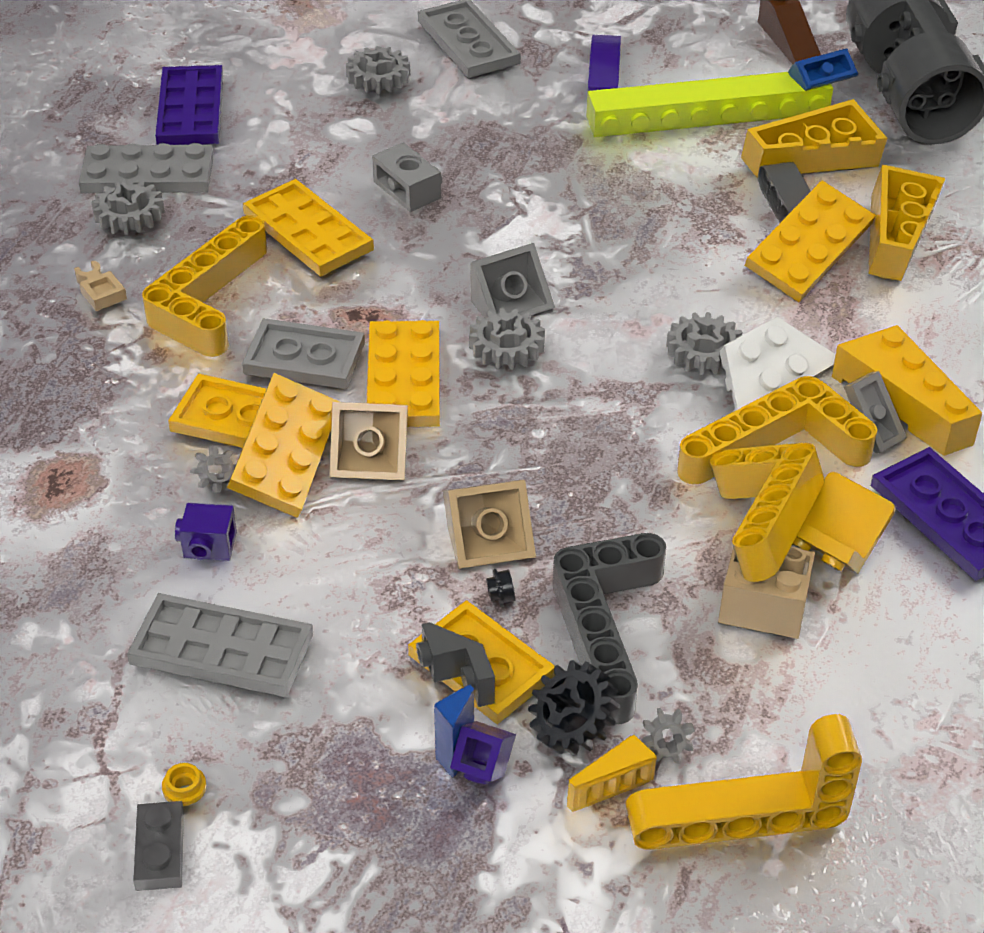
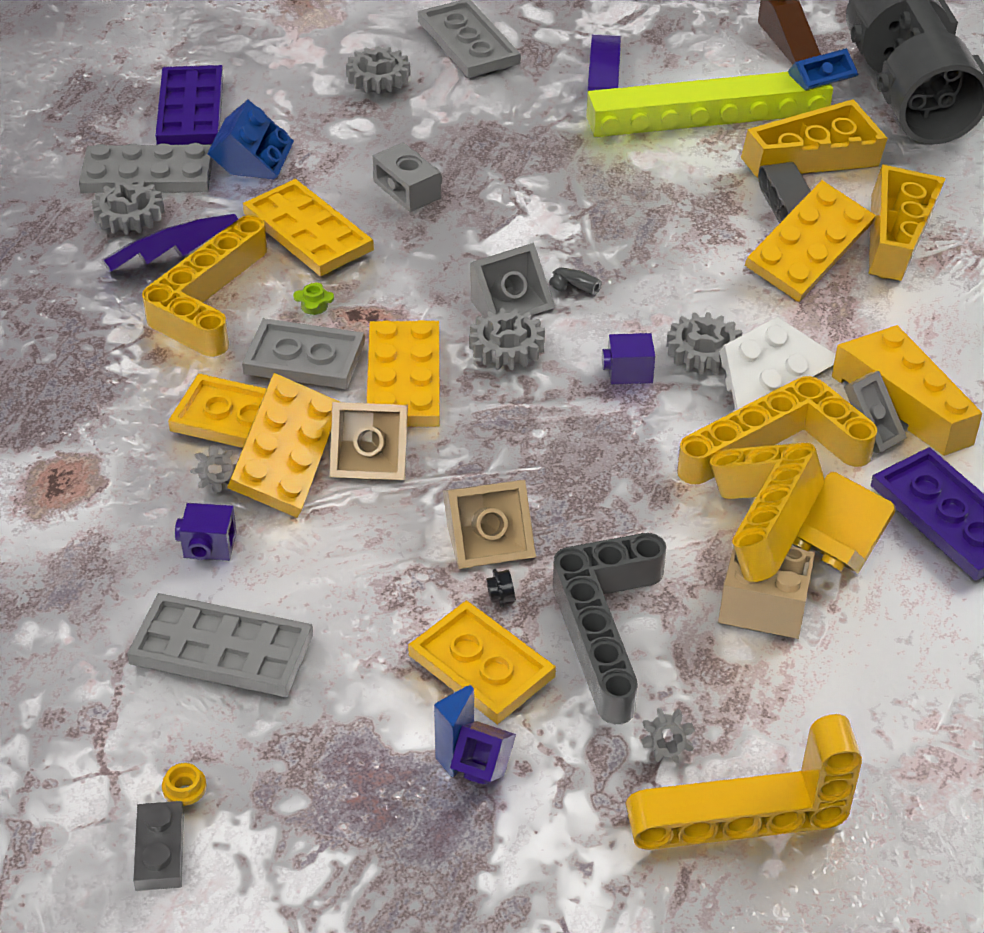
tan plate [74,261,127,311] -> none
dark grey slope [416,622,495,707] -> none
black gear [528,660,620,756] -> none
yellow slope [567,735,657,812] -> none
none -> dark purple slope [102,214,239,272]
none -> blue slope [207,99,294,180]
none -> lime plate [293,282,334,315]
none -> dark grey arm [549,267,602,295]
none -> dark purple brick [602,333,656,385]

